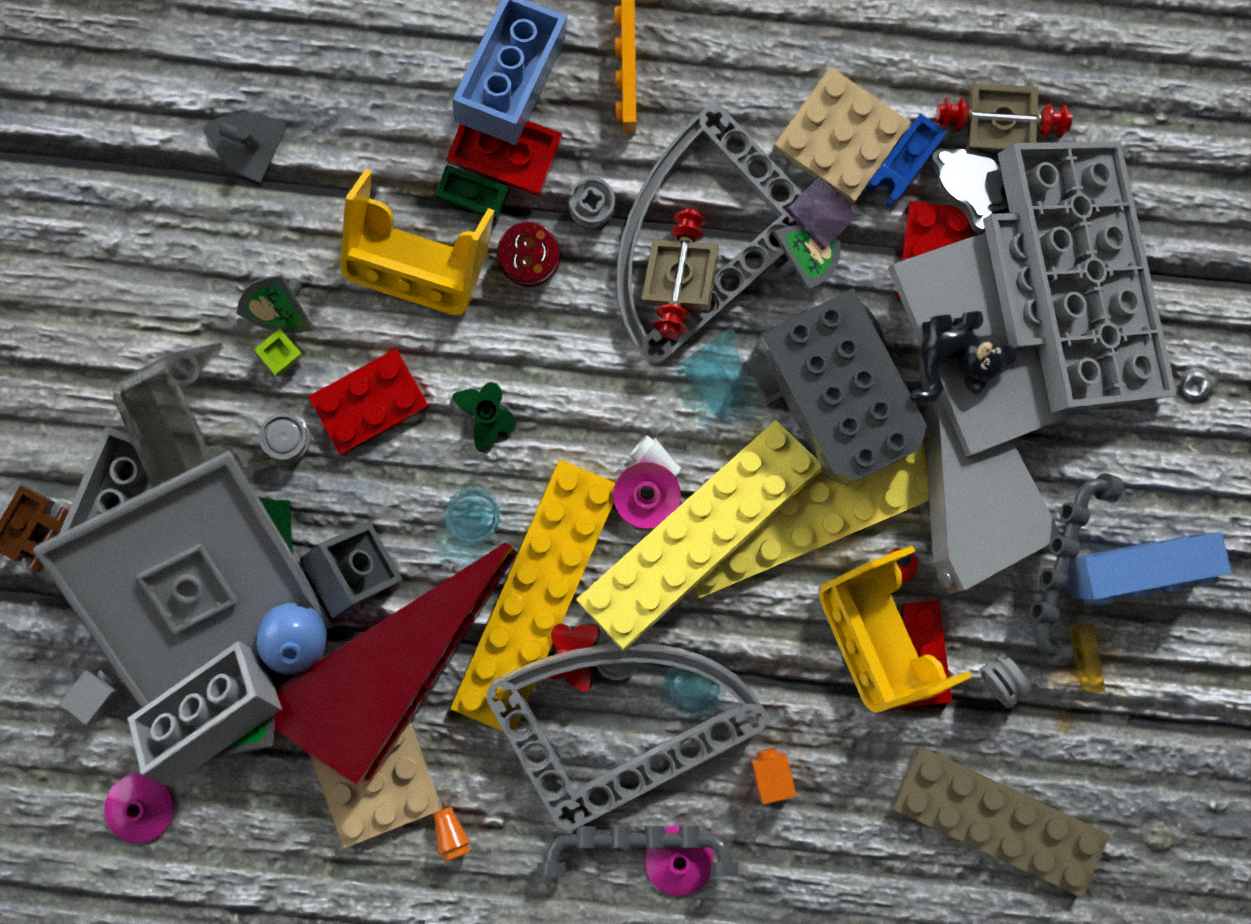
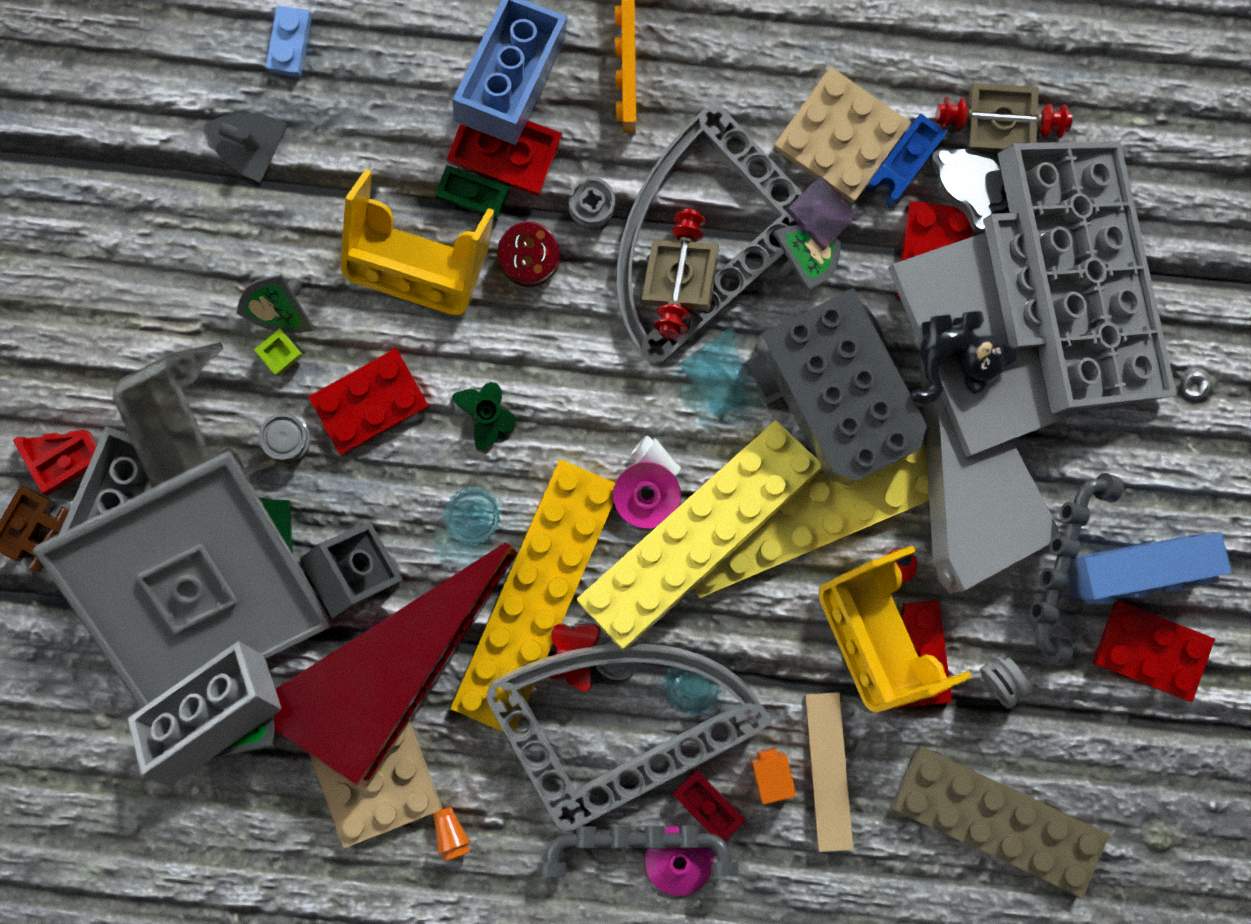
light grey brick [59,668,124,725] -> none
dark pink dish [104,773,174,843] -> none
medium blue cylinder [256,603,327,674] -> none
clear yellow tile [1069,622,1106,693] -> none
none -> red wing [13,430,97,496]
none -> light blue plate [266,5,312,78]
none -> dark red plate [672,768,746,841]
none -> tan piece [805,692,853,852]
none -> red plate [1092,601,1215,702]

